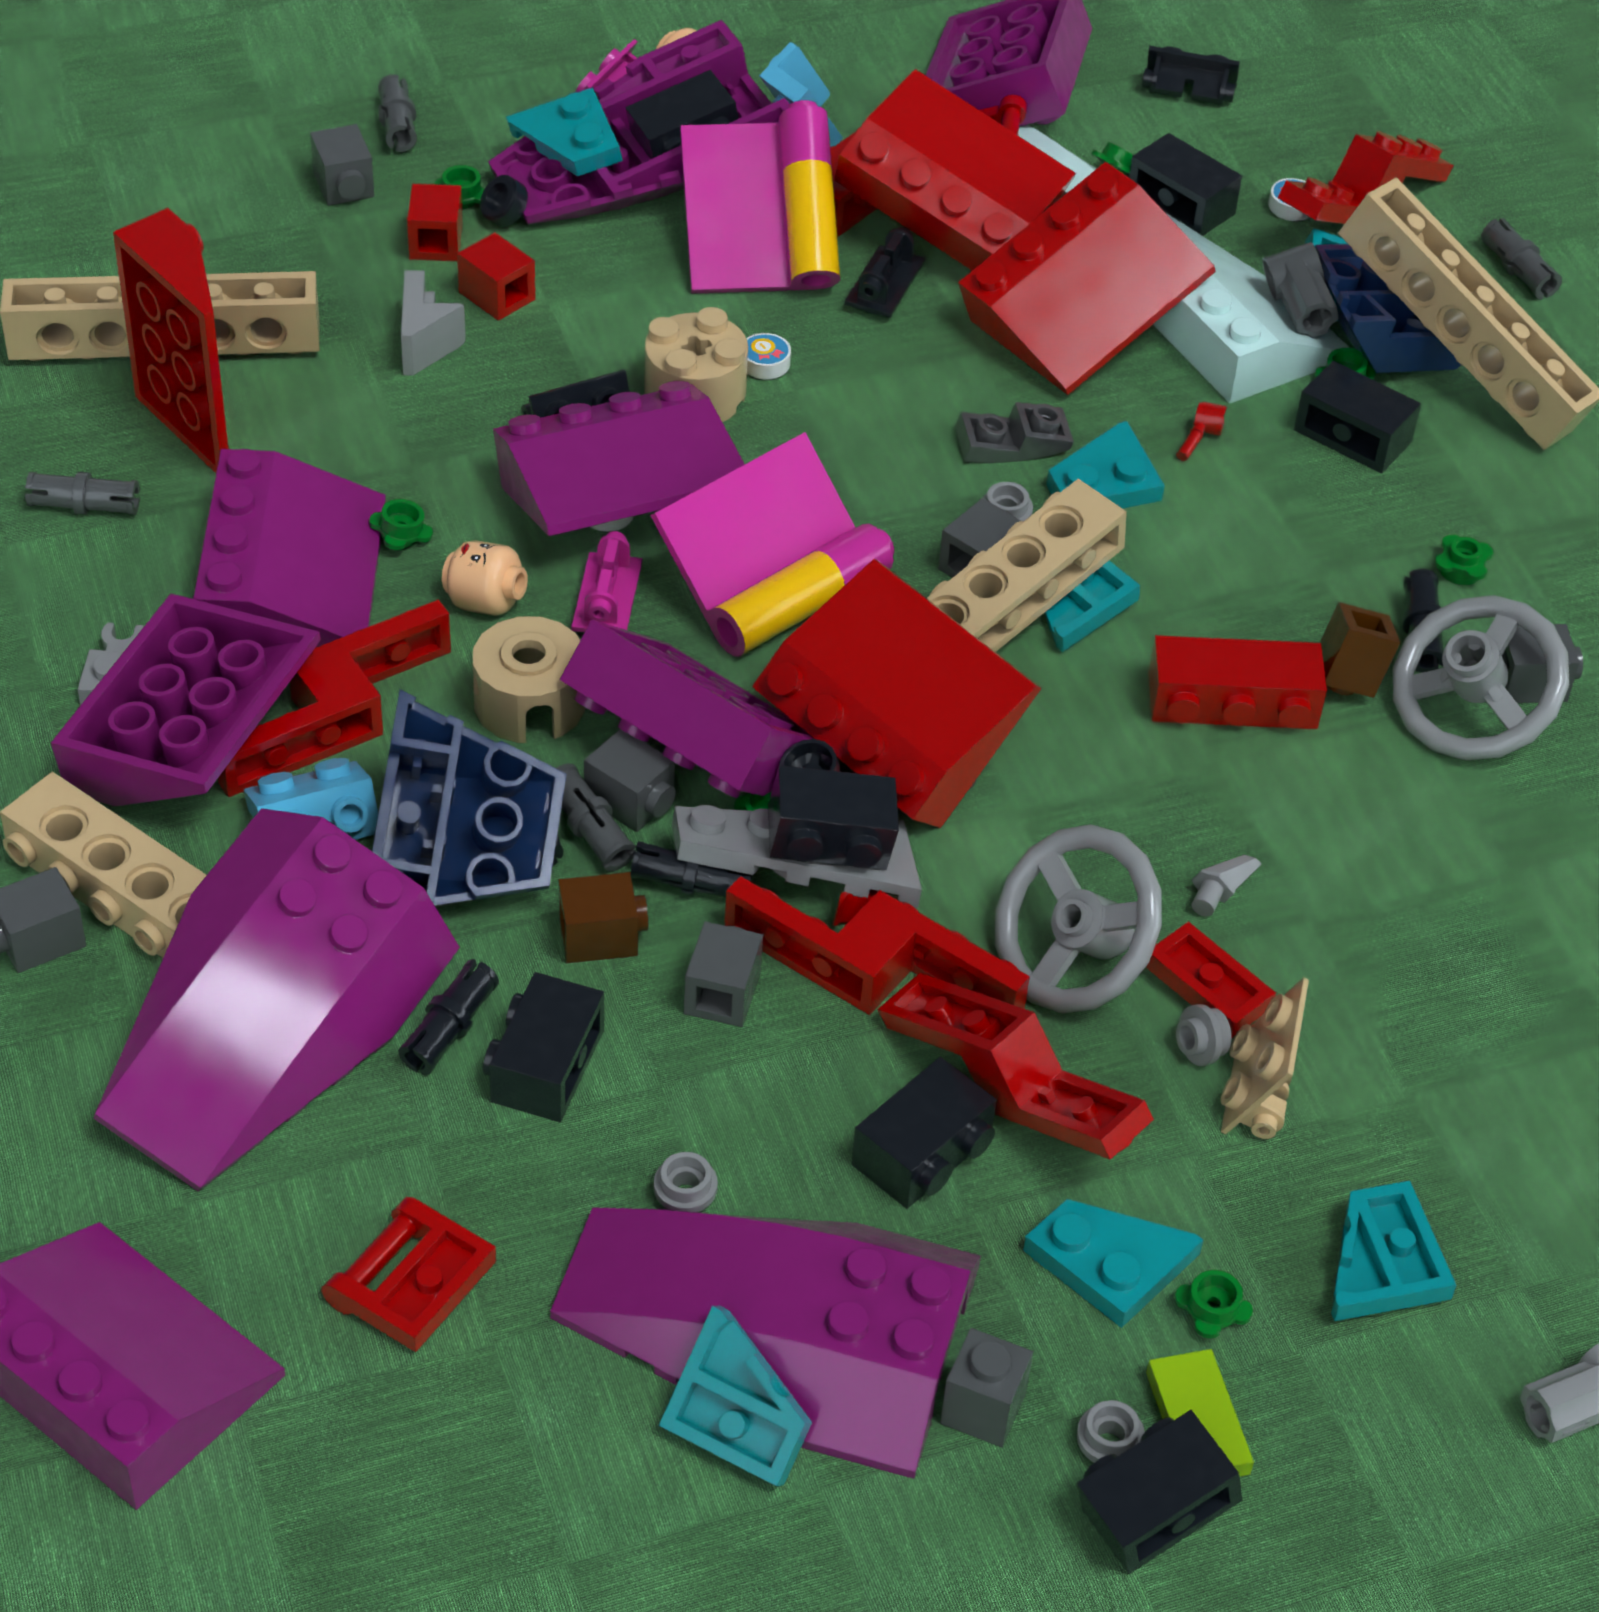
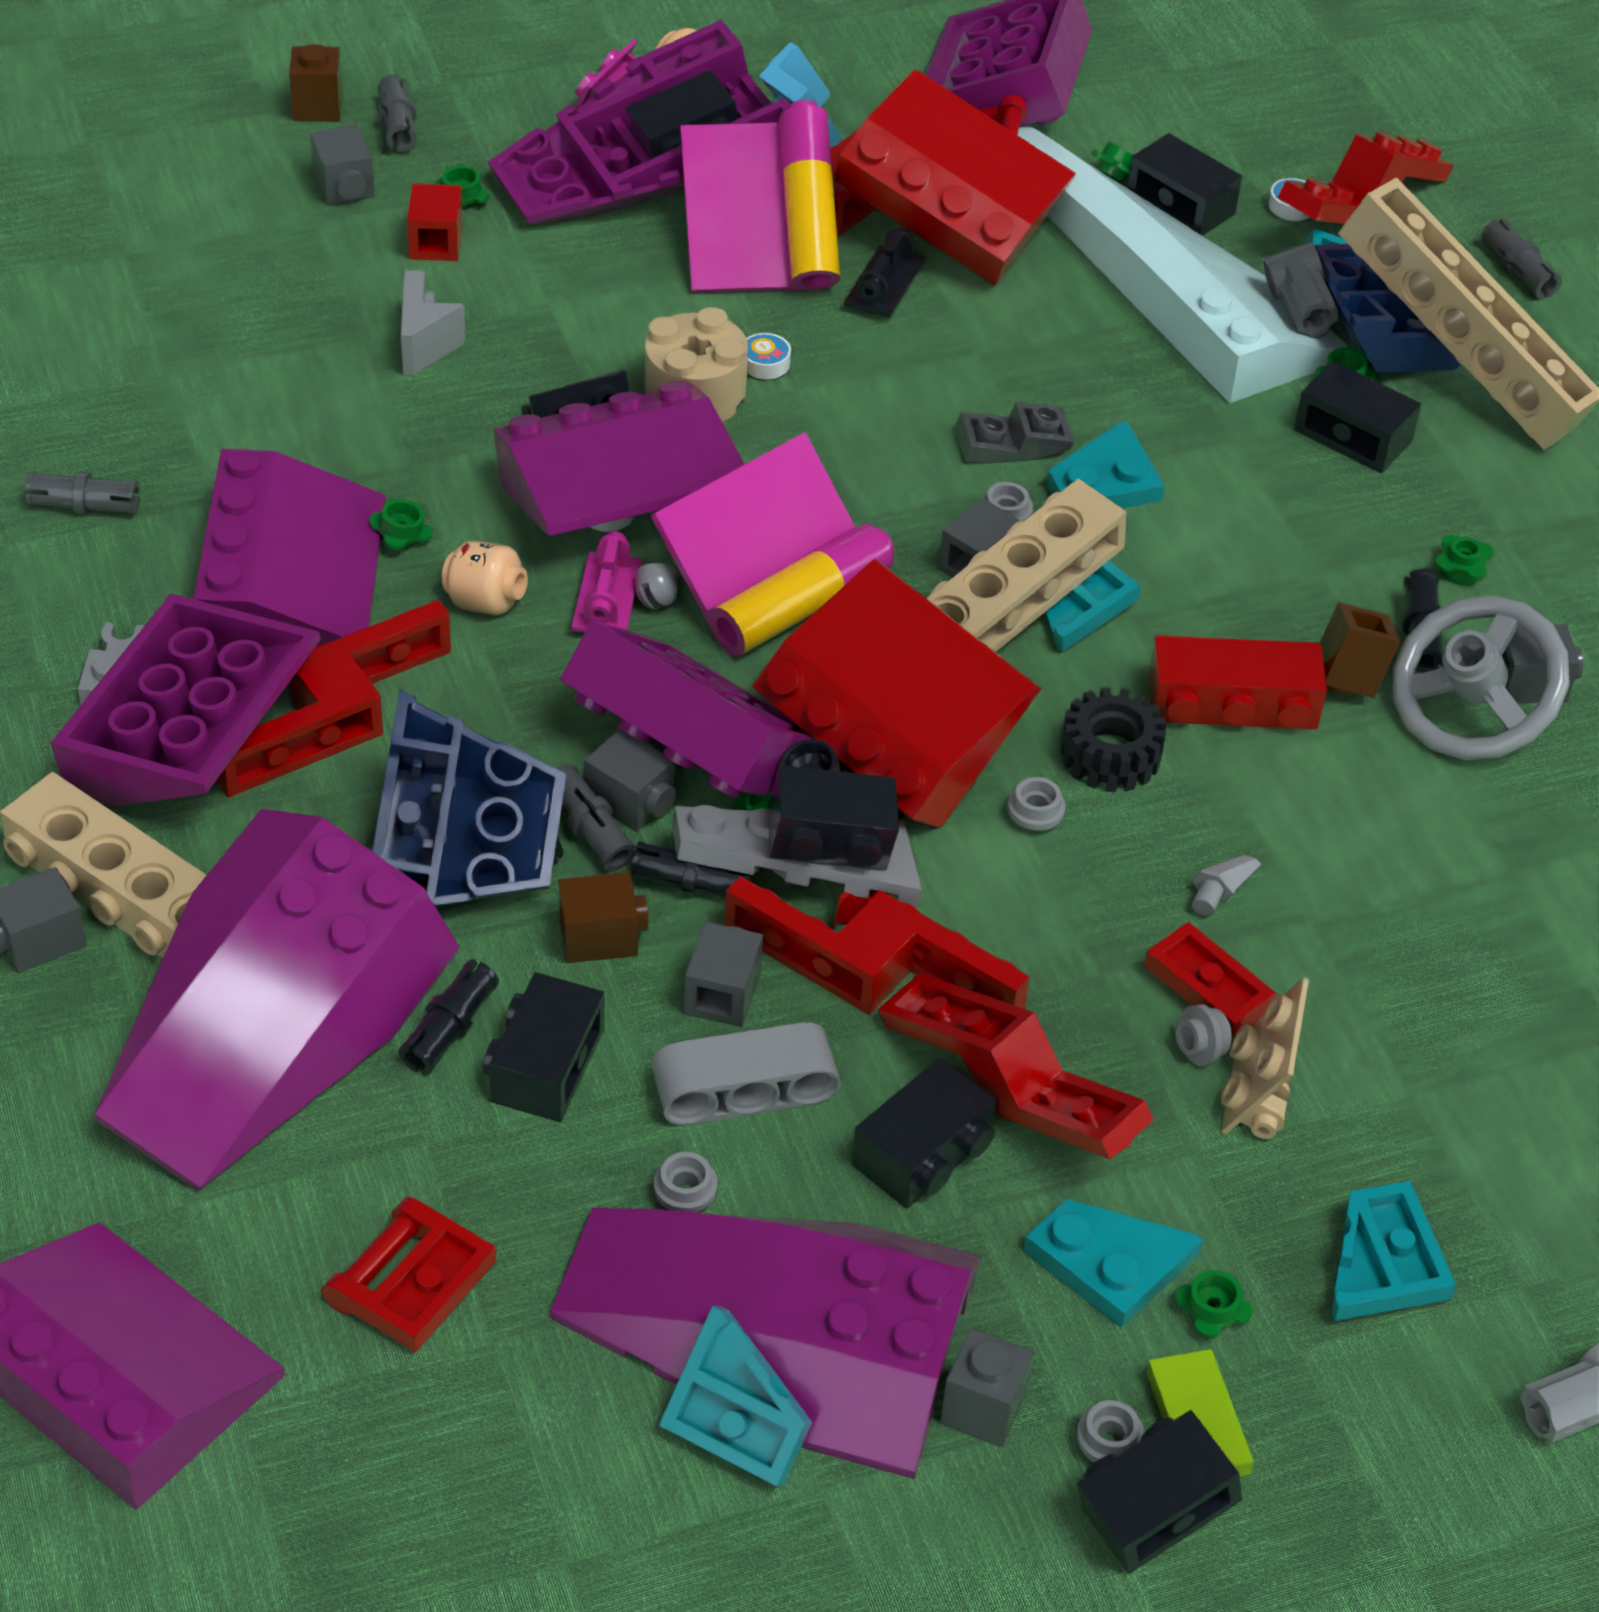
tan brick [0,271,320,361] -> none
red slope [113,208,229,473] -> none
medium azure bracket [243,758,379,840] -> none
red brick [457,232,536,321] -> none
tan piece [473,616,585,743] -> none
black tile [480,175,528,227] -> none
teal wing [506,87,623,176] -> none
slope [958,161,1216,395] -> none
light grey piece [995,824,1162,1013] -> none
black hinge [1142,46,1240,105] -> none
red hand [1176,402,1227,461] -> none
none -> reddish brown brick [289,44,343,122]
none -> light grey hinge [635,563,679,610]
none -> light grey beam [651,1022,841,1125]
none -> light grey plate [1008,777,1066,831]
none -> black tyre [1060,687,1167,792]

